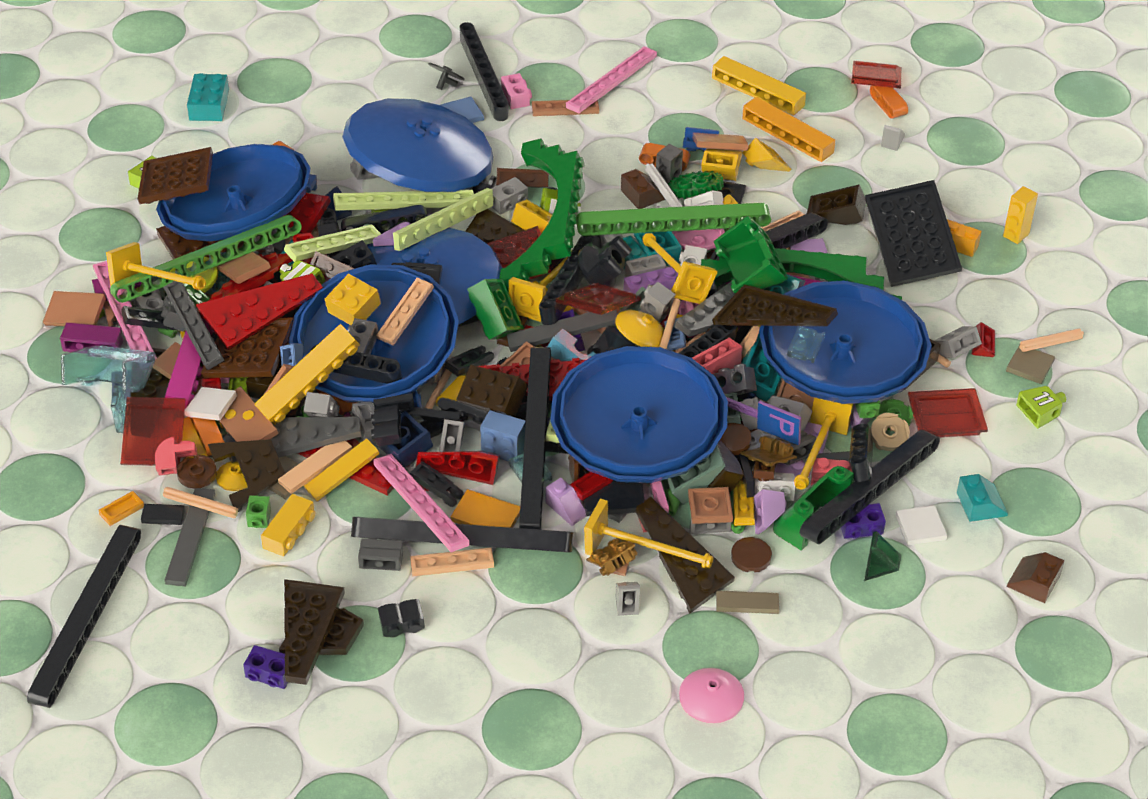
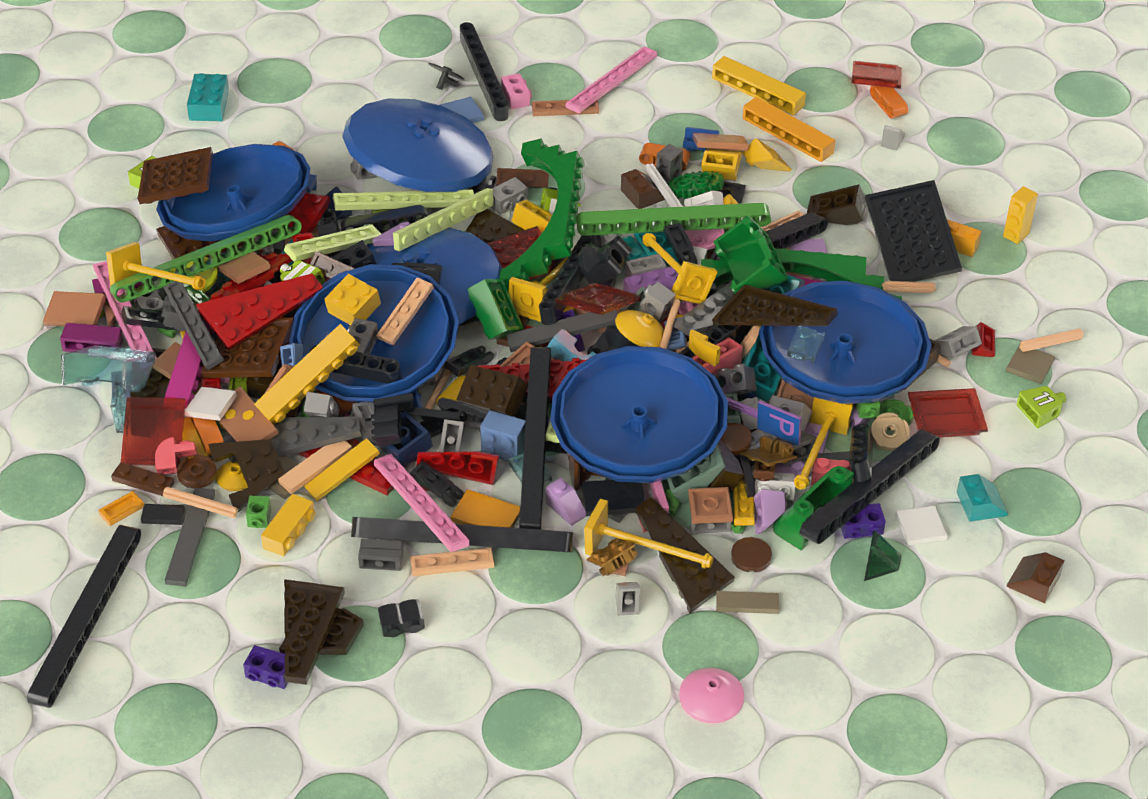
red tile [569,472,613,501] -> none
none -> reddish brown plate [111,462,174,497]
none -> black hinge [663,223,698,266]
none -> yellow slope [688,330,721,366]
none -> light nougat axle [882,281,936,293]

